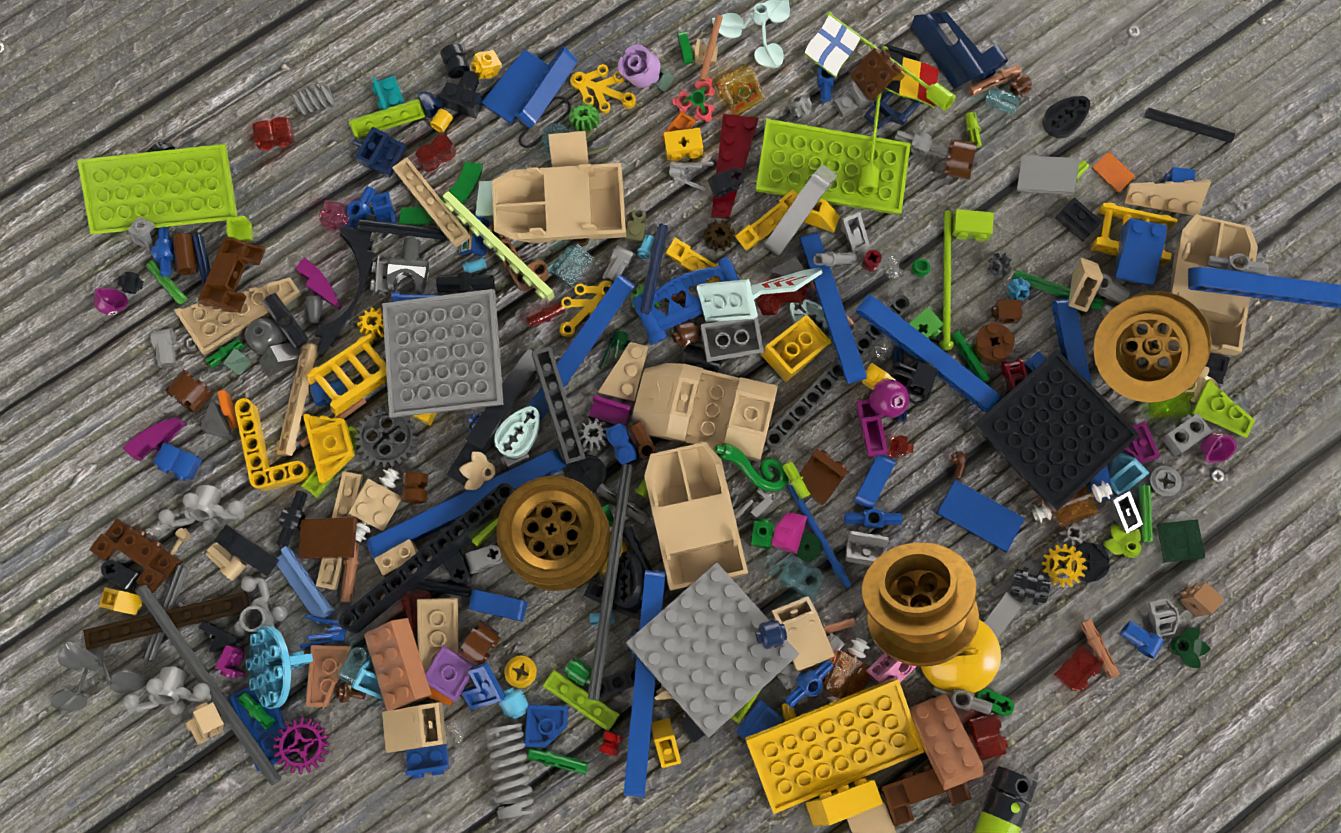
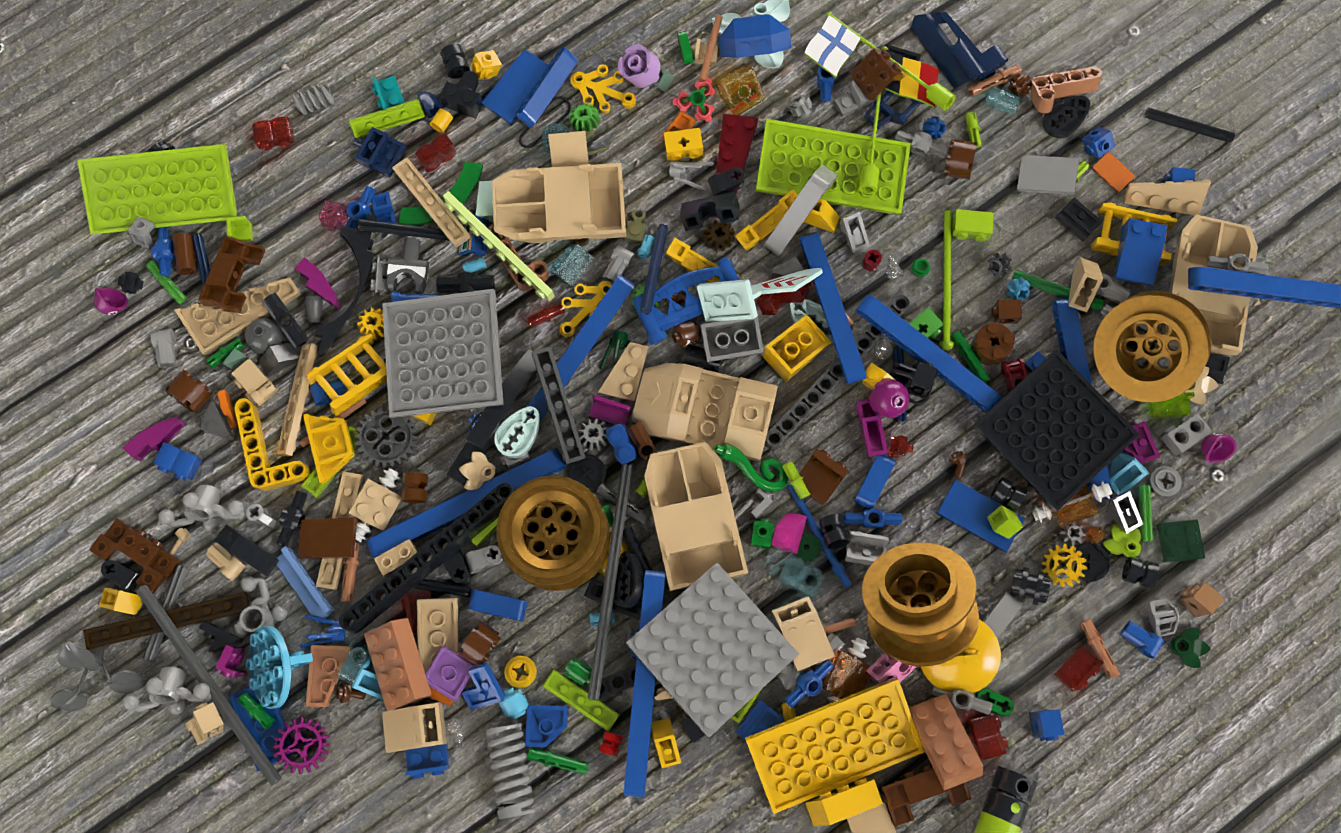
dark blue head [755,620,787,649] -> none
light grey pin [813,251,857,267] -> none
lime wing [1191,379,1255,438] -> none
none -> tan hinge [231,359,278,406]
none -> light grey piece [243,501,278,528]
none -> black arch [680,191,740,231]
none -> blue wedge [718,14,792,58]
none -> black wheel [819,514,851,549]
none -> blue gear [923,116,946,140]
none -> lime panel [987,505,1023,539]
none -> black wheel [990,477,1027,512]
none -> blue brick [1029,709,1065,741]
none -> nougat beam [1030,67,1102,113]
none -> blue brick [1082,127,1116,158]
none -> clear orange plate [1086,526,1105,544]
none -> black wheel [1122,556,1159,588]

